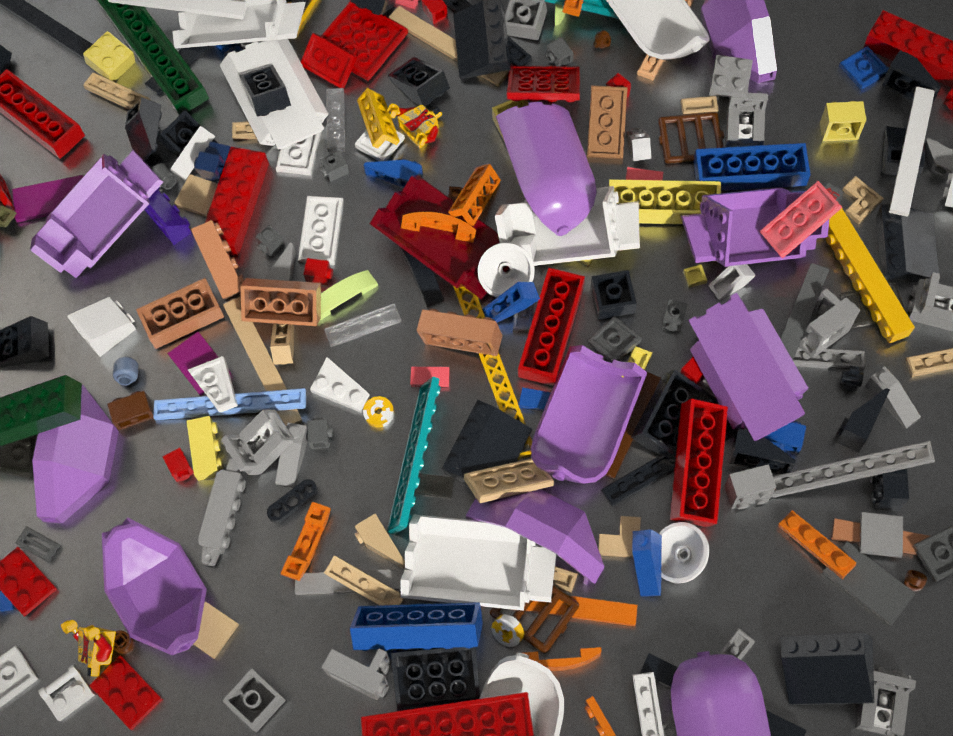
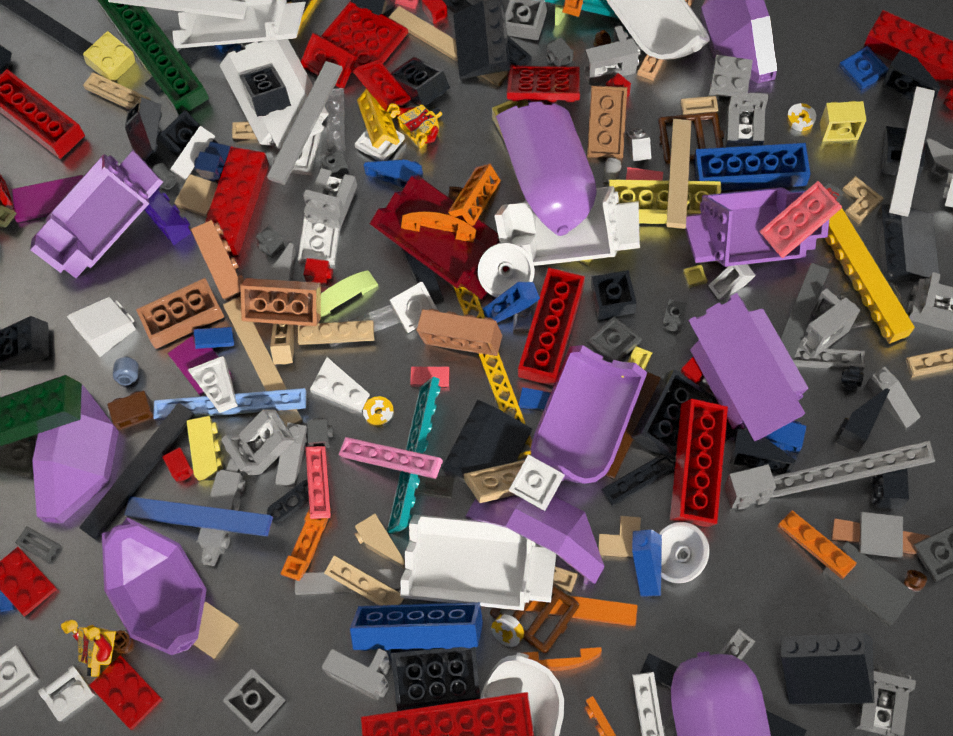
none -> black tile [79,403,195,540]
none -> blue tile [124,497,273,537]
none -> blue tile [193,327,234,349]
none -> light grey tile [267,61,343,185]
none -> tan plate [298,320,374,345]
none -> light grey brick [303,168,357,229]
none -> coral tile [305,446,331,519]
none -> bright pink tile [339,437,443,479]
none -> red plate [353,60,411,112]
none -> white plate [389,282,438,333]
none -> white plate [509,455,565,511]
none -> light grey brick [584,26,640,84]
none -> light grey cone [603,158,622,186]
none -> tan tile [666,119,691,229]
none -> piece [787,103,817,131]

